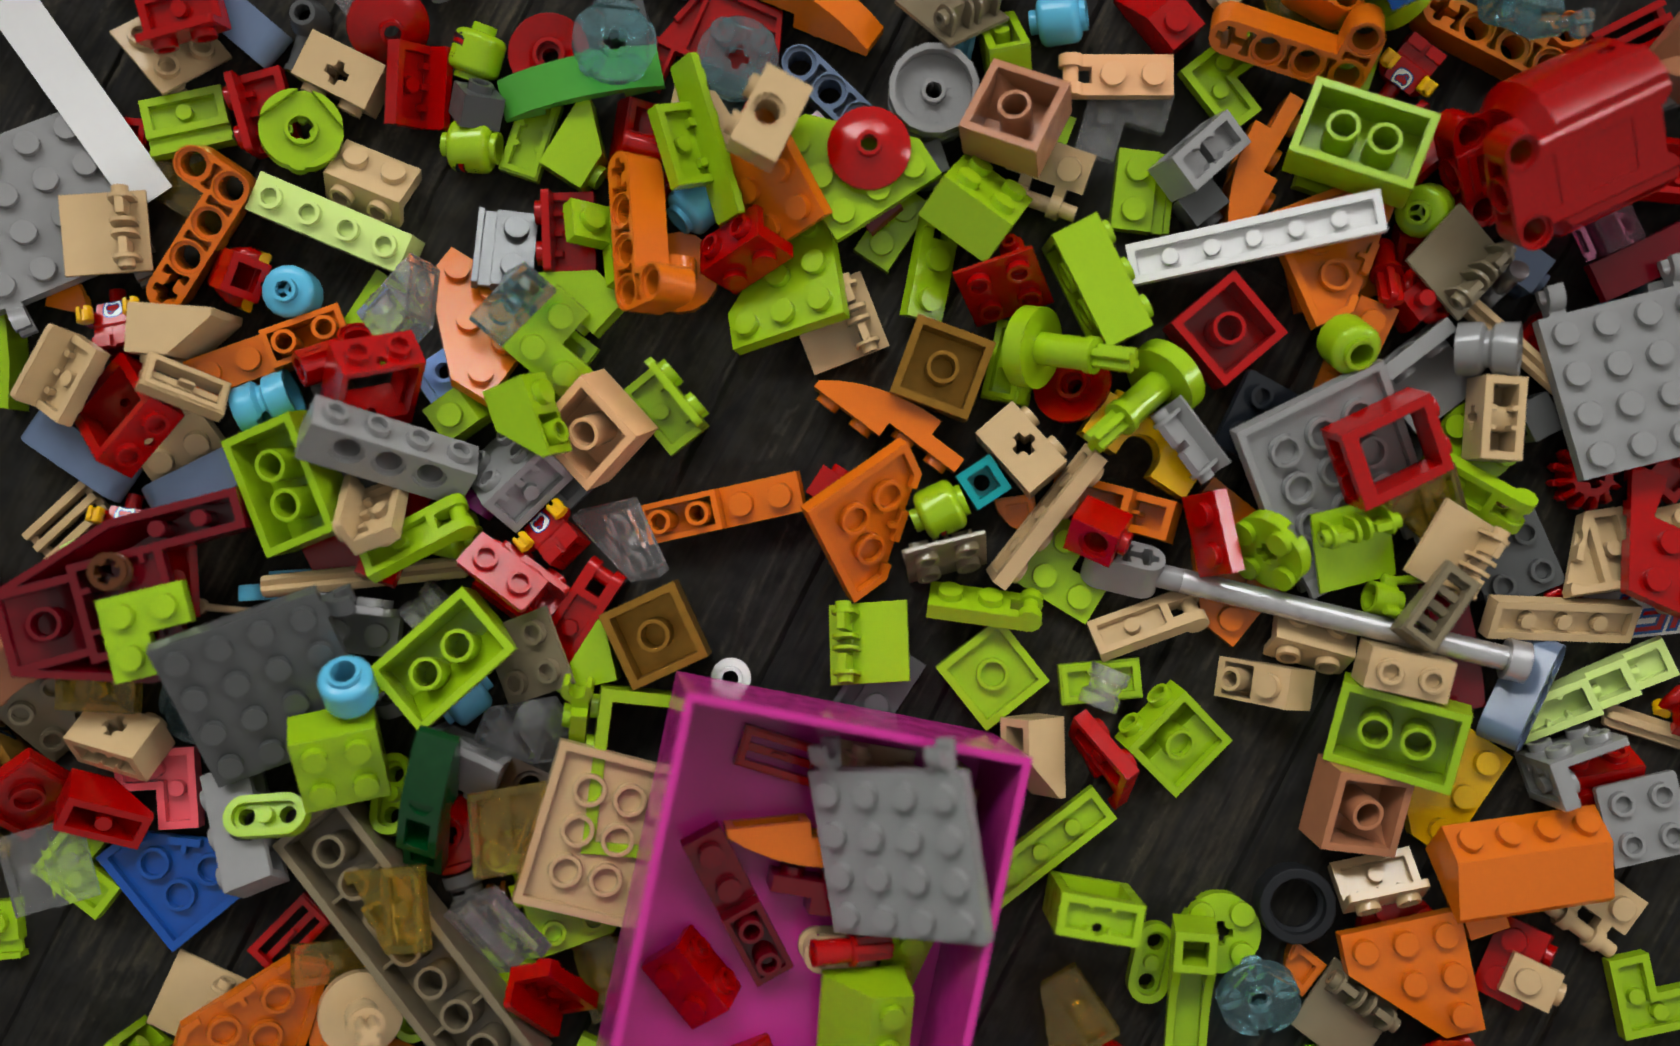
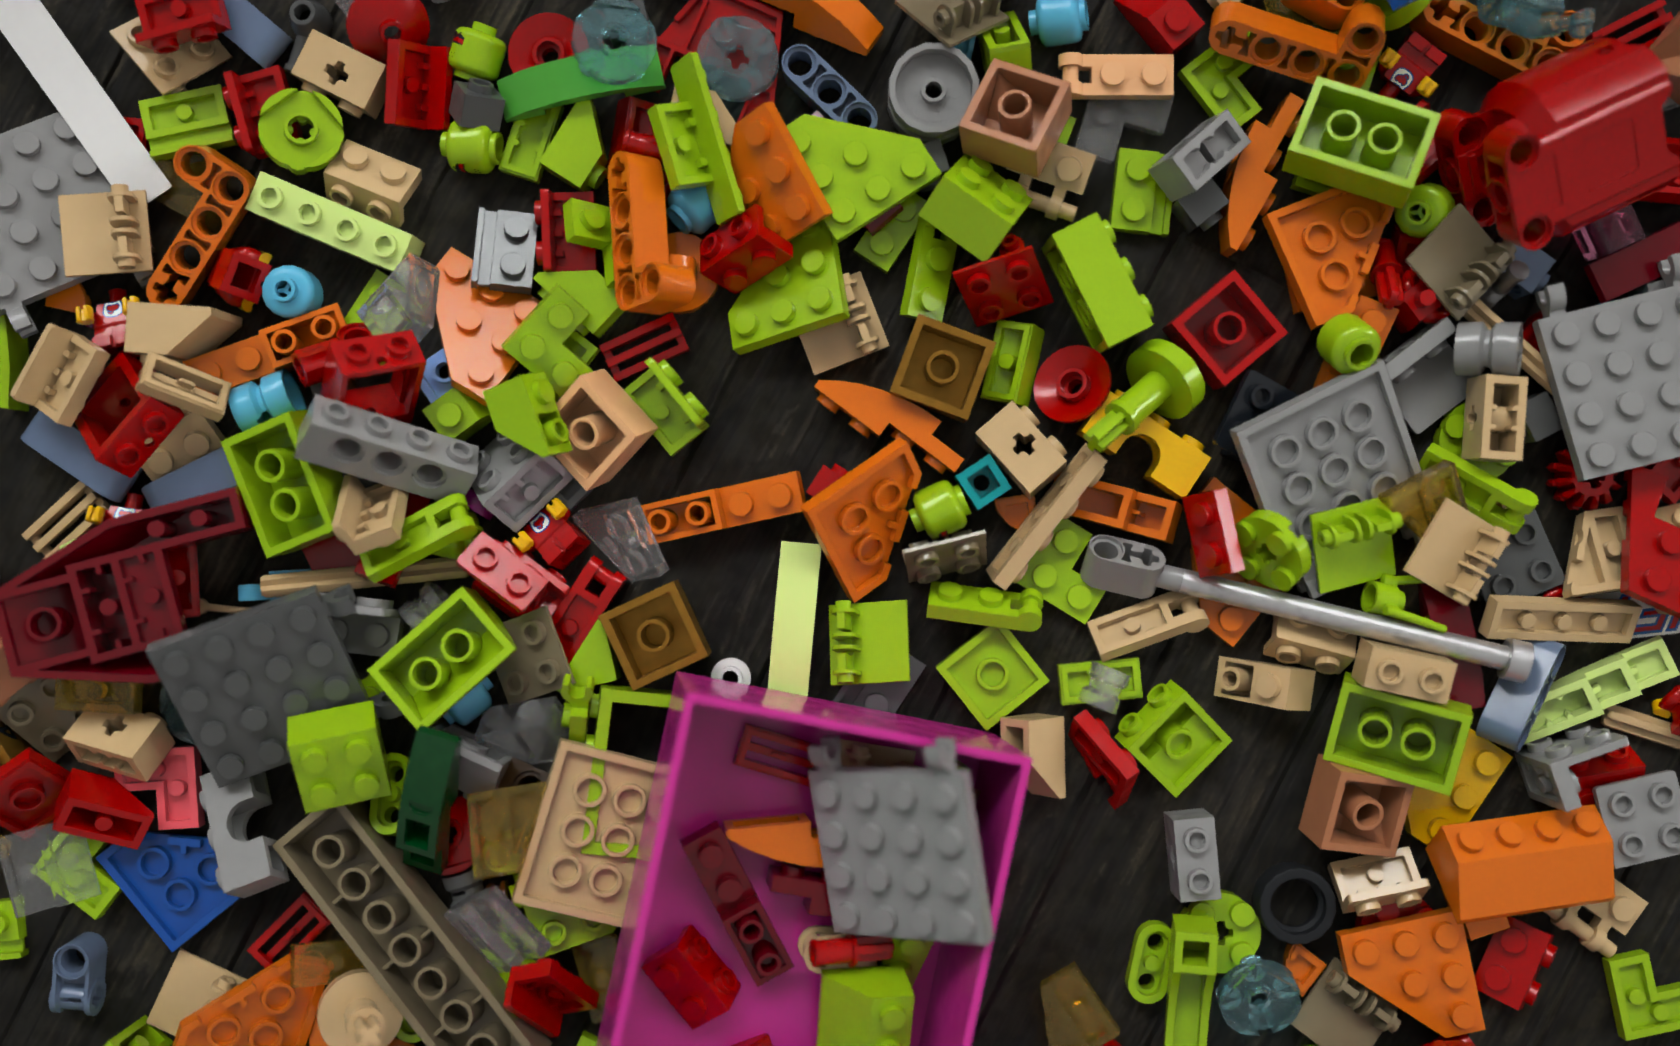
reddish brown bush [87,552,134,591] -> none
lime plate [94,580,196,685] -> none
lime plate [222,792,312,840] -> none
medium azure head [317,655,379,719] -> none
clear yellow wing [344,864,433,955] -> none
clear light blue slope [469,261,557,346] -> none
tan brick [723,63,814,174] -> none
red dish [827,106,911,191] -> none
lime plate [1000,784,1117,909] -> none
lime piece [1002,305,1140,389] -> none
lime window [1042,871,1147,949] -> none
red brick [1063,495,1134,568] -> none
white plate [1125,188,1388,287] -> none
light grey hinge [1150,395,1231,484] -> none
red window [1320,387,1455,512] -> none
dark tan slope [1389,560,1482,653] -> none
tan bracket [1497,950,1567,1013] -> none
none -> sand blue piece [49,932,108,1016]
none -> red tile [599,312,690,383]
none -> yellowish green slope [768,541,822,696]
none -> light grey brick [1163,808,1222,903]

